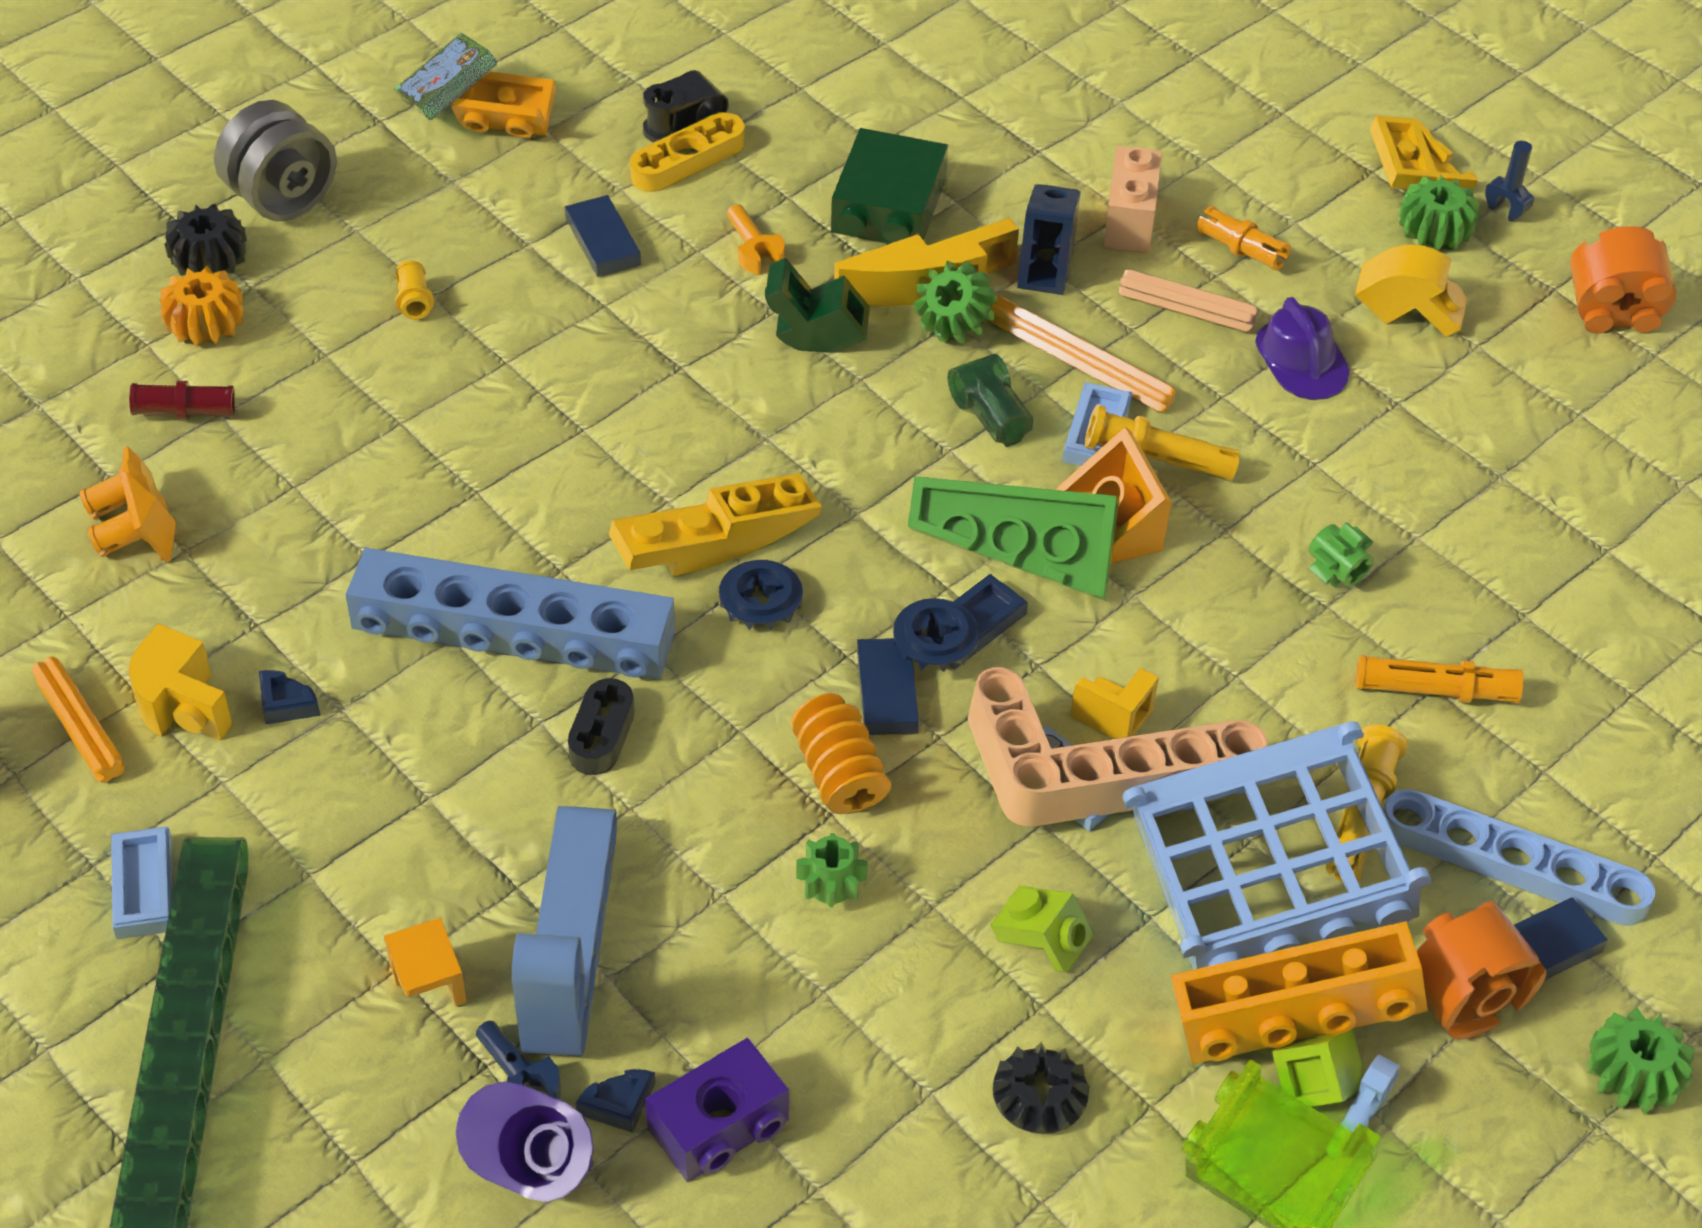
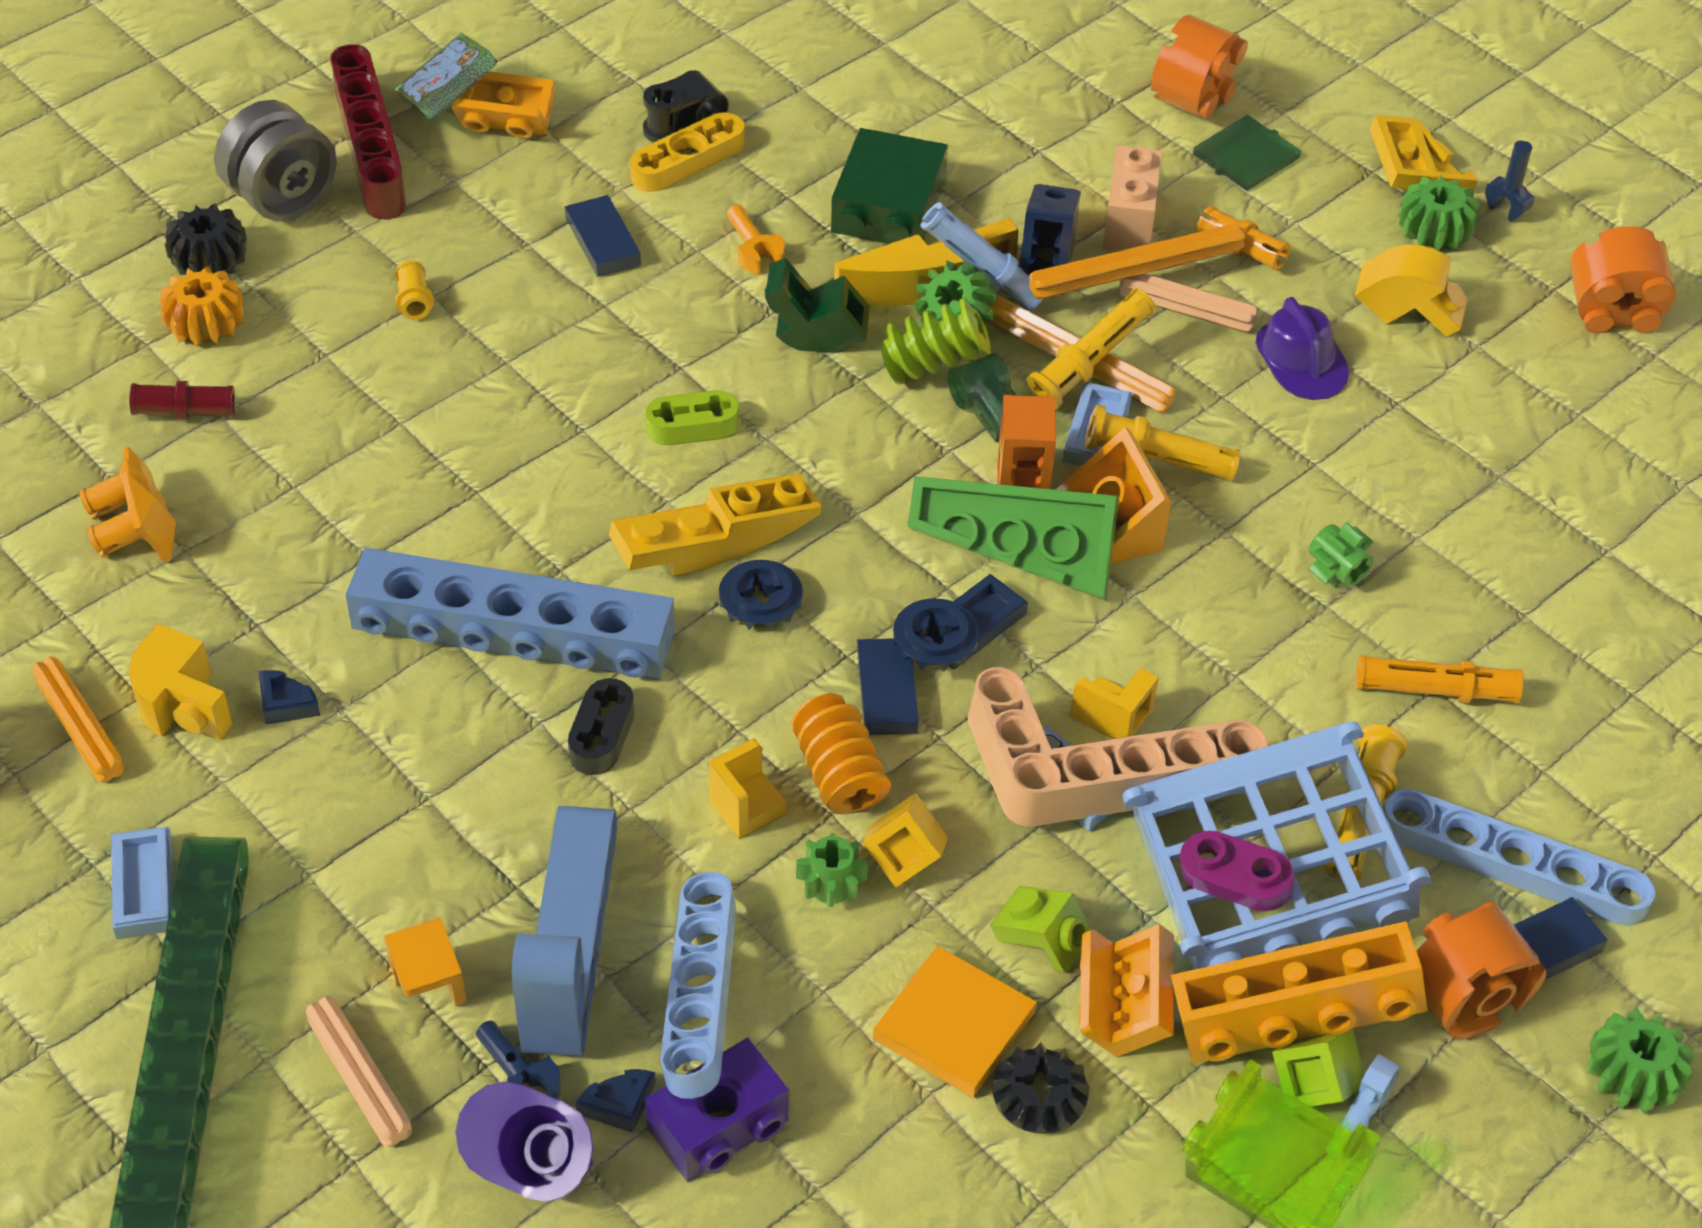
none -> light nougat axle [306,996,412,1147]
none -> dark red beam [330,44,406,220]
none -> lime beam [645,390,739,445]
none -> light blue beam [660,872,736,1099]
none -> yellow panel [708,739,786,839]
none -> yellow panel [862,793,948,887]
none -> light orange tile [873,946,1037,1098]
none -> lime piece [881,297,991,385]
none -> light blue pin [921,203,1042,311]
none -> orange brick [997,395,1056,489]
none -> yellow pin [1027,288,1156,410]
none -> light orange axle [1029,224,1245,299]
none -> light orange bracket [1078,924,1174,1057]
none -> orange brick [1151,14,1248,119]
none -> magenta plate [1180,830,1294,911]
none -> clear green piece [1193,115,1301,191]

